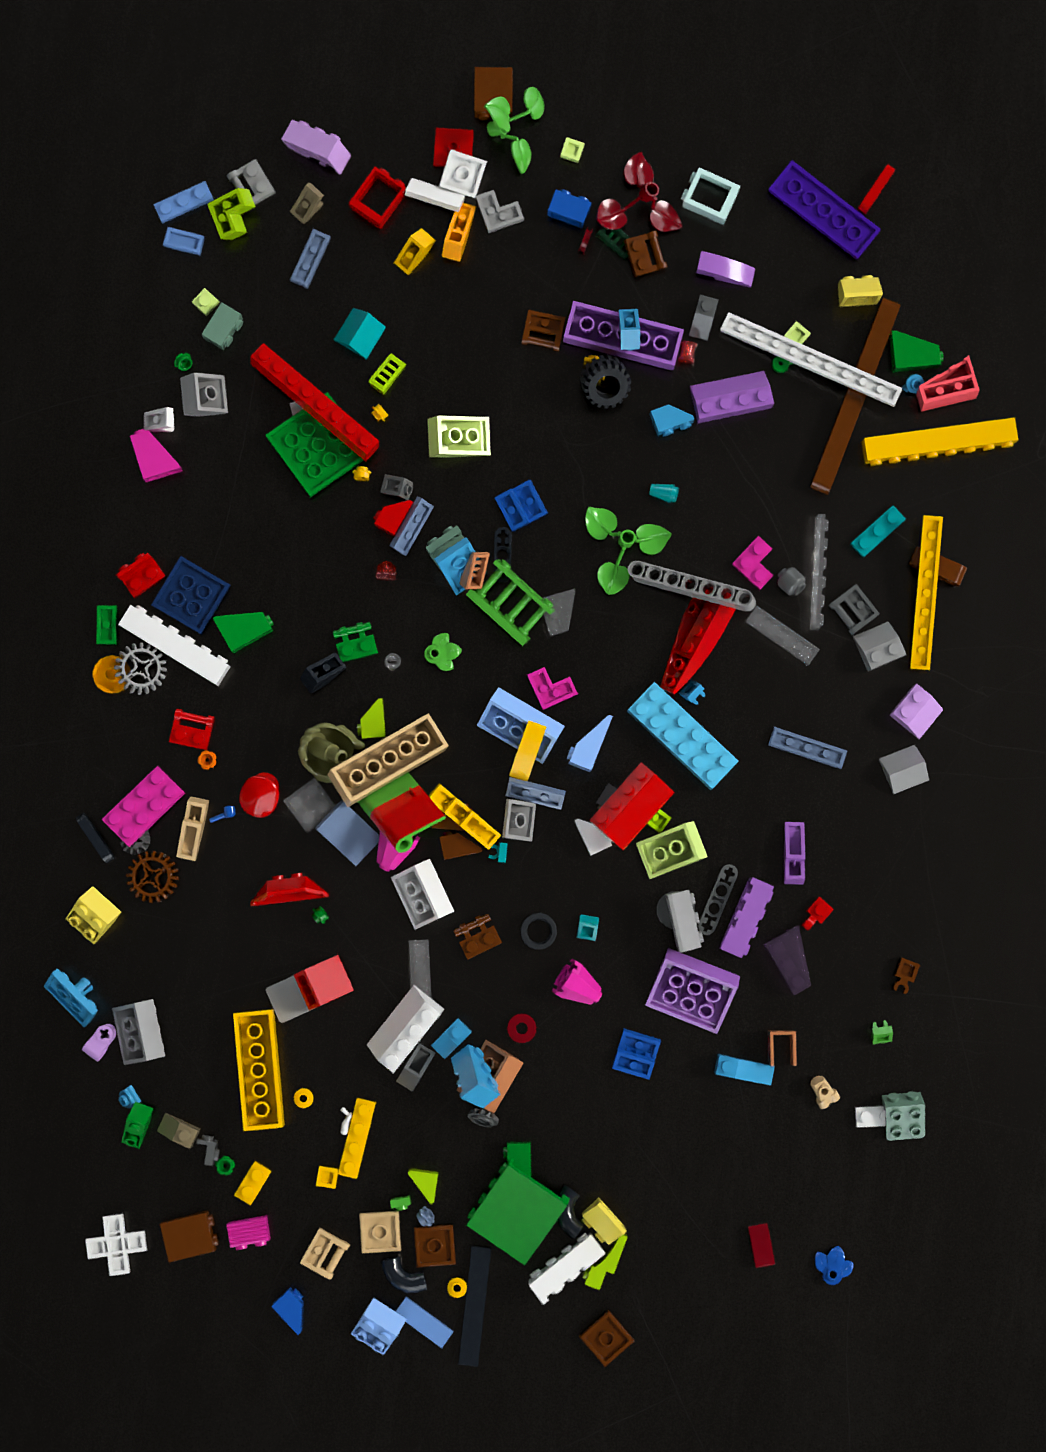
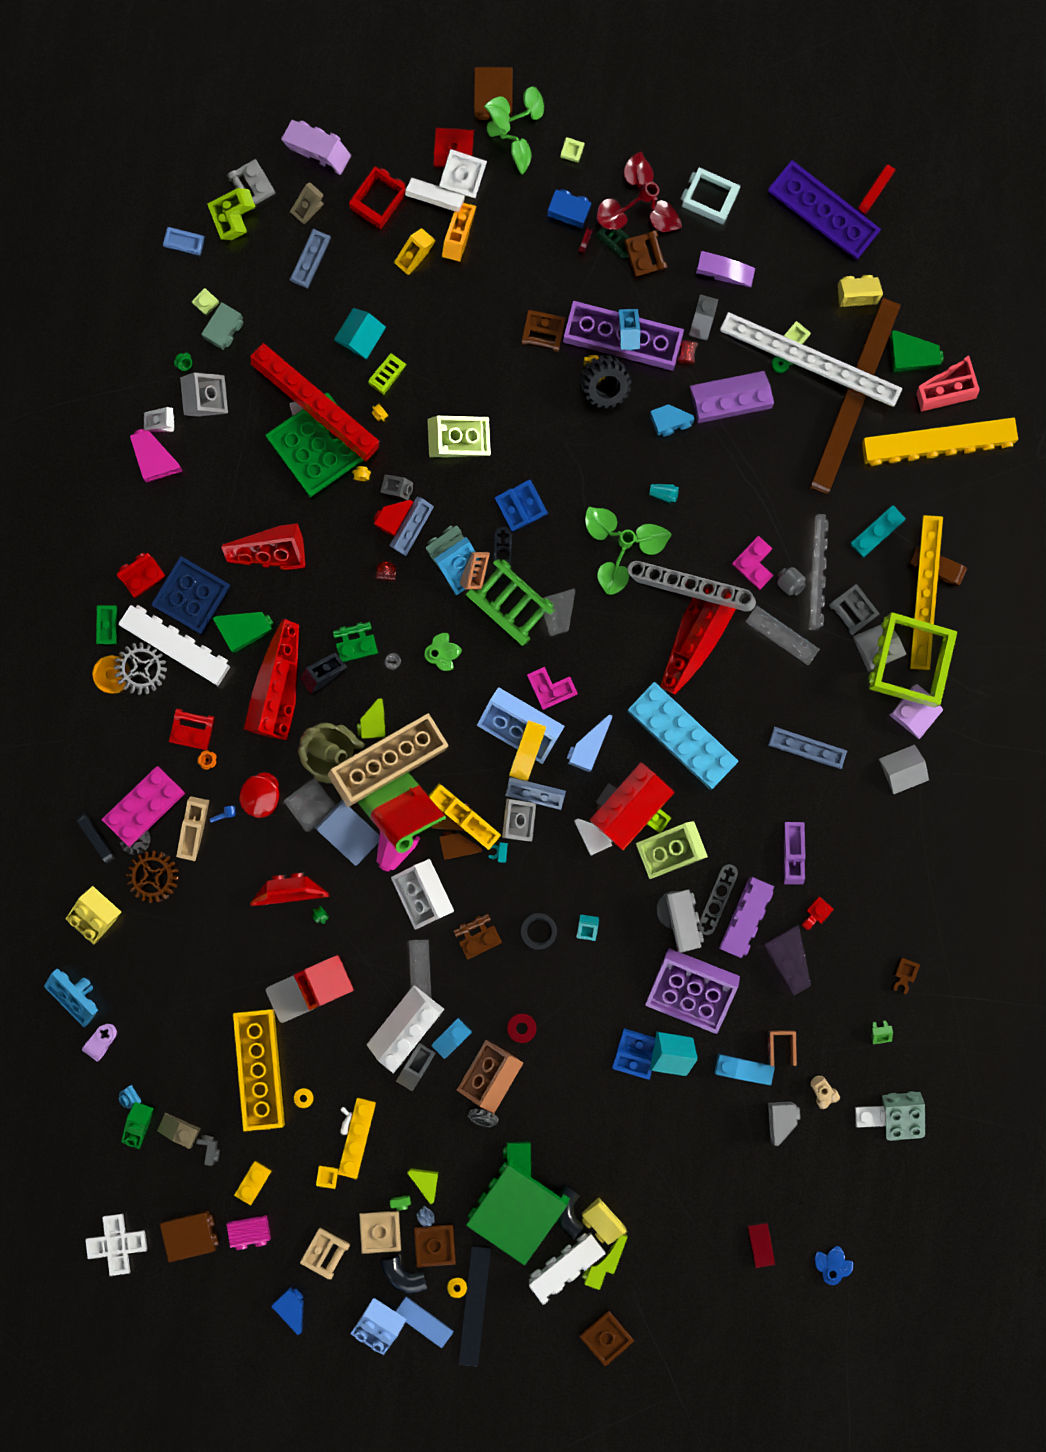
light grey slope [112,999,165,1065] -> none
medium blue plate [154,181,214,223] -> none
green plate [216,1156,235,1175] -> none
dark azure wedge [451,1044,500,1108] -> none
light grey plate [476,190,524,233] -> none
dark pink cone [552,959,602,1005] -> none
dark azure tile [679,679,705,705] -> none
dark azure plate [902,374,924,393] -> none
none -> red wedge [221,523,305,570]
none -> red wedge [244,619,299,740]
none -> teal slope [650,1032,698,1076]
none -> light grey slope [768,1102,800,1146]
none -> lime window [869,613,957,708]

